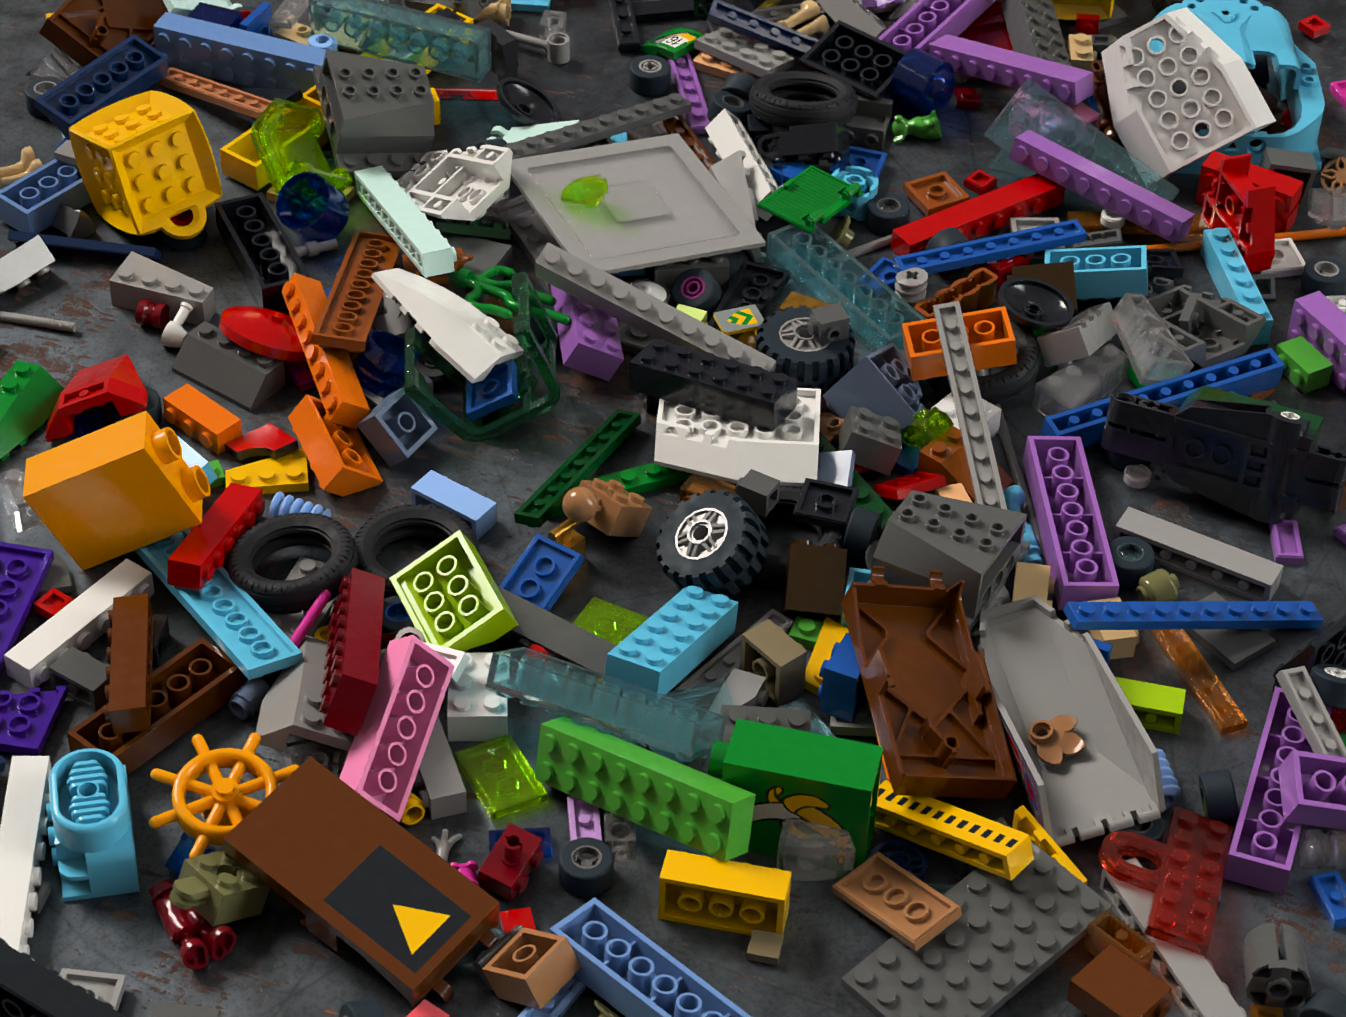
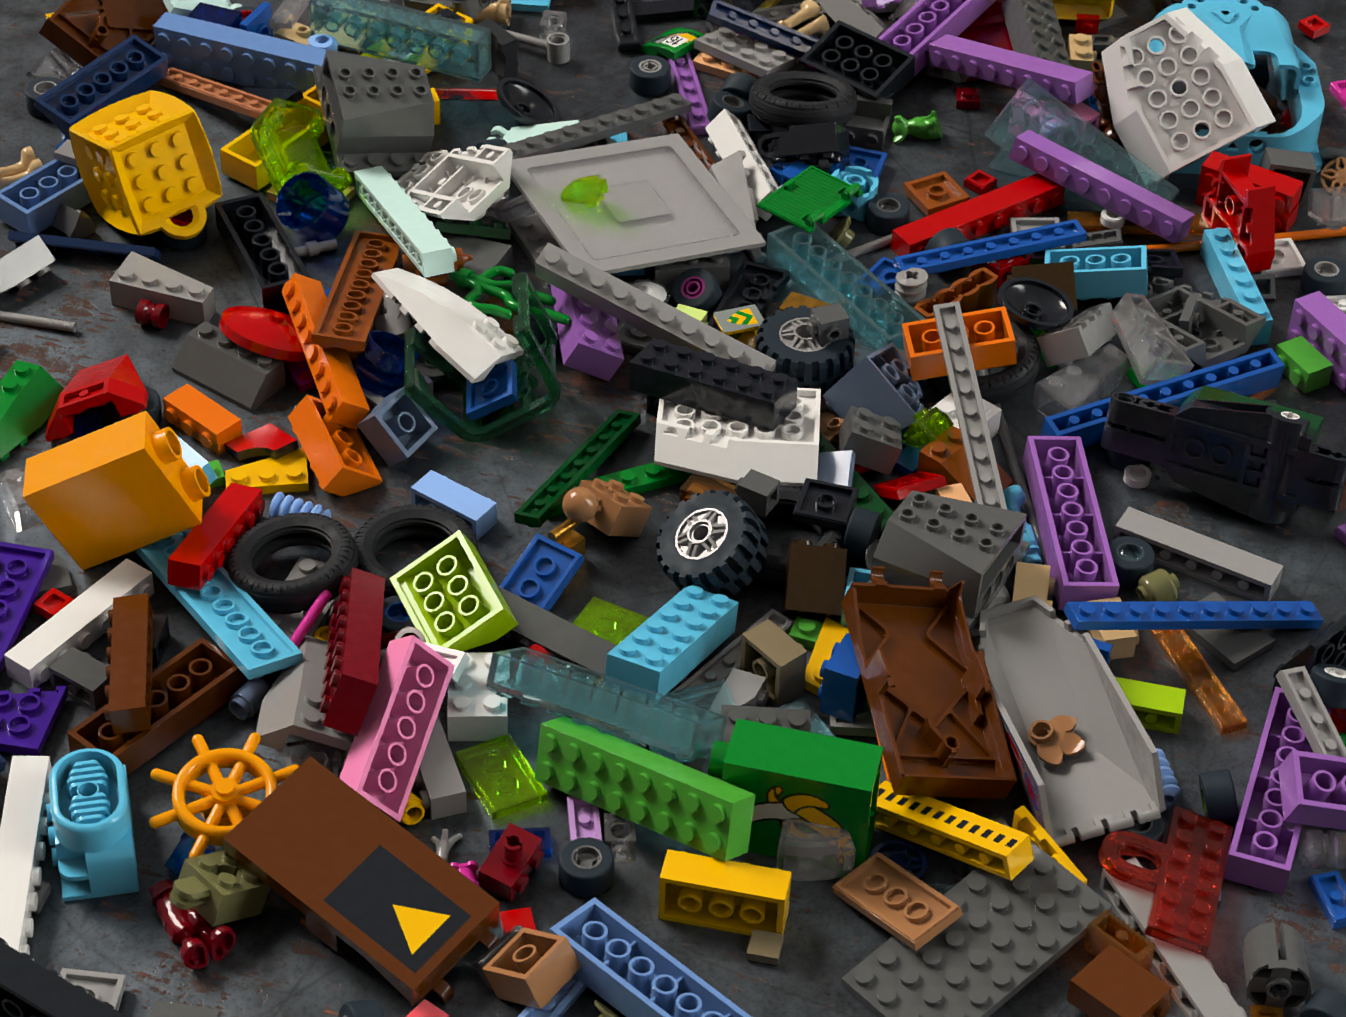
white bar [160,302,193,348] -> none
clear blue piece [889,48,955,116] -> none
medium lavender tile [1268,520,1304,564] -> none

